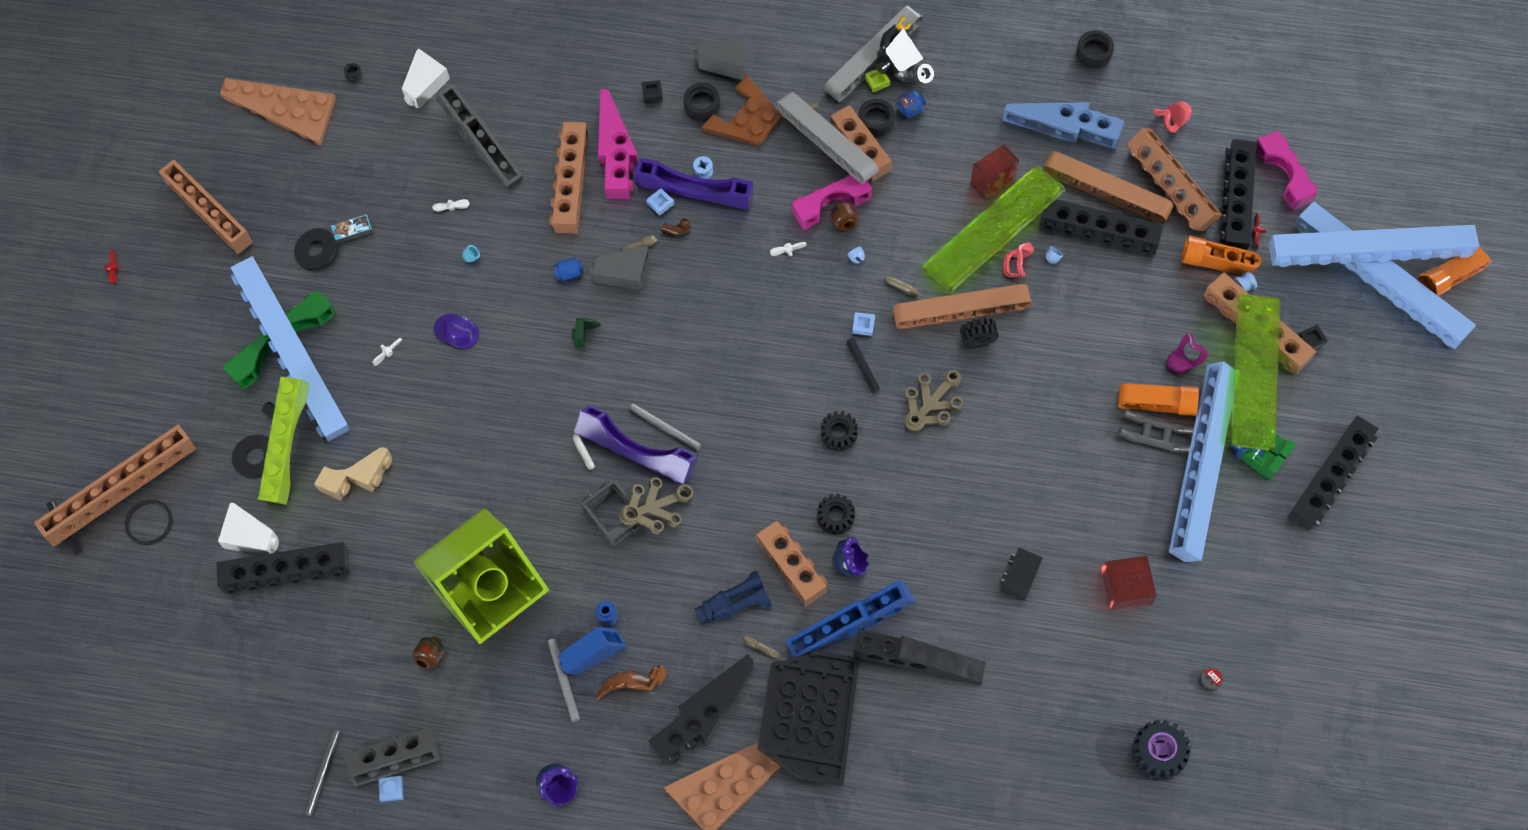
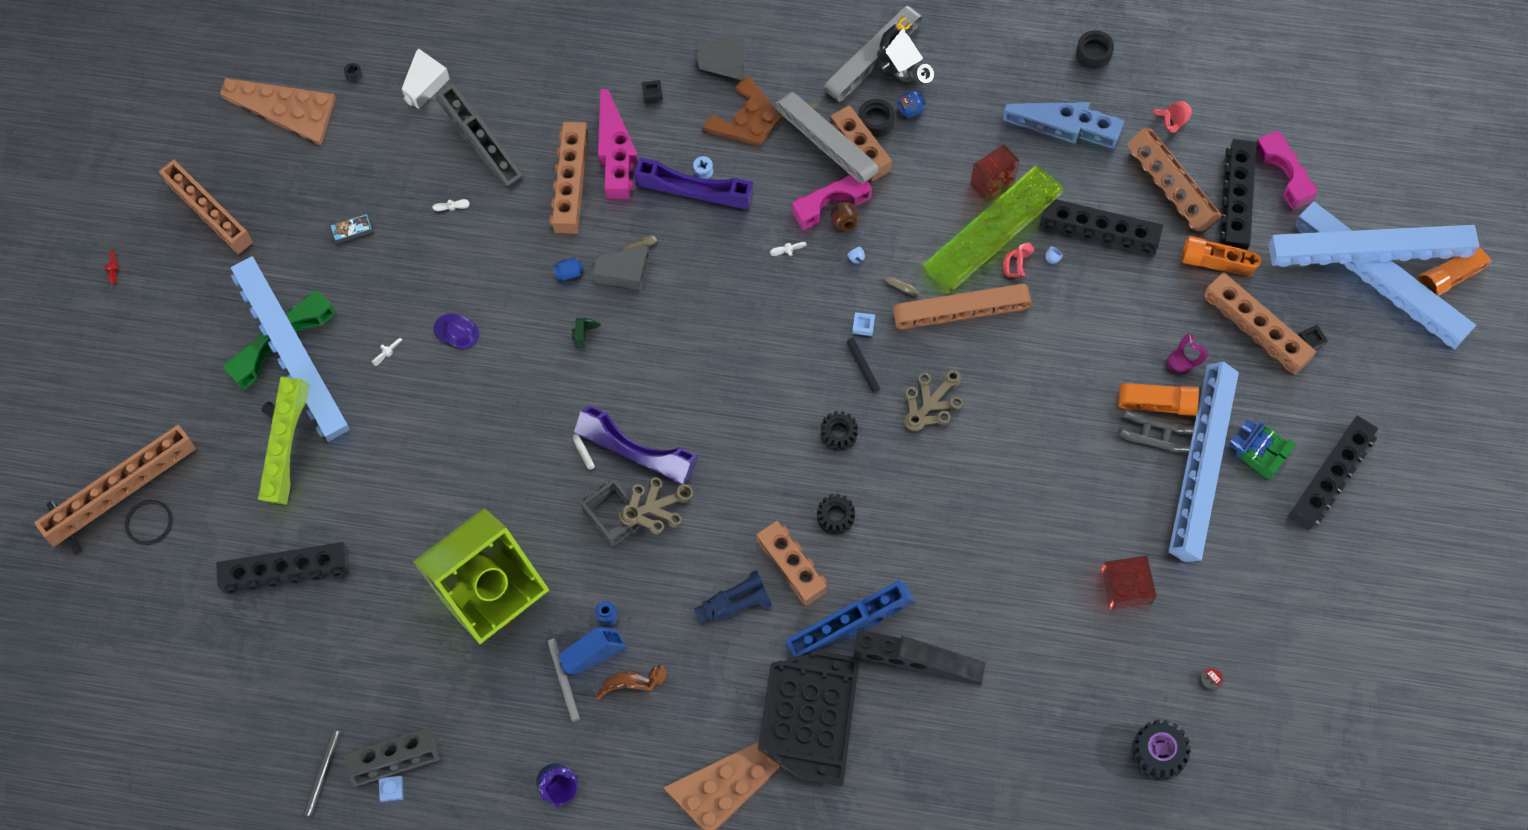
white slope [218,503,279,555] -> none
black gear [232,435,269,478] -> none
black gear [294,228,336,269] -> none
tan arch [314,447,392,501] -> none
reddish brown head [412,636,445,669] -> none
medium azure hinge [462,245,480,262] -> none
light grey bar [629,404,701,451] -> none
light blue plate [646,188,674,216] -> none
black brick [648,654,754,766] -> none
reddish brown arm [661,218,691,237] -> none
black tyre [684,83,720,121] -> none
dark tan piece [743,636,780,659] -> none
dark purple hair [832,537,869,577] -> none
lime plate [865,69,890,93] -> none
black tyre [960,317,999,349] -> none
black brick [1000,547,1043,601] -> none
nougat beam [1041,151,1174,224] -> none
clear neon green plate [1231,294,1280,451] -> none
light blue wheel [1233,272,1257,291] -> none
red piece [1253,214,1266,247] -> none

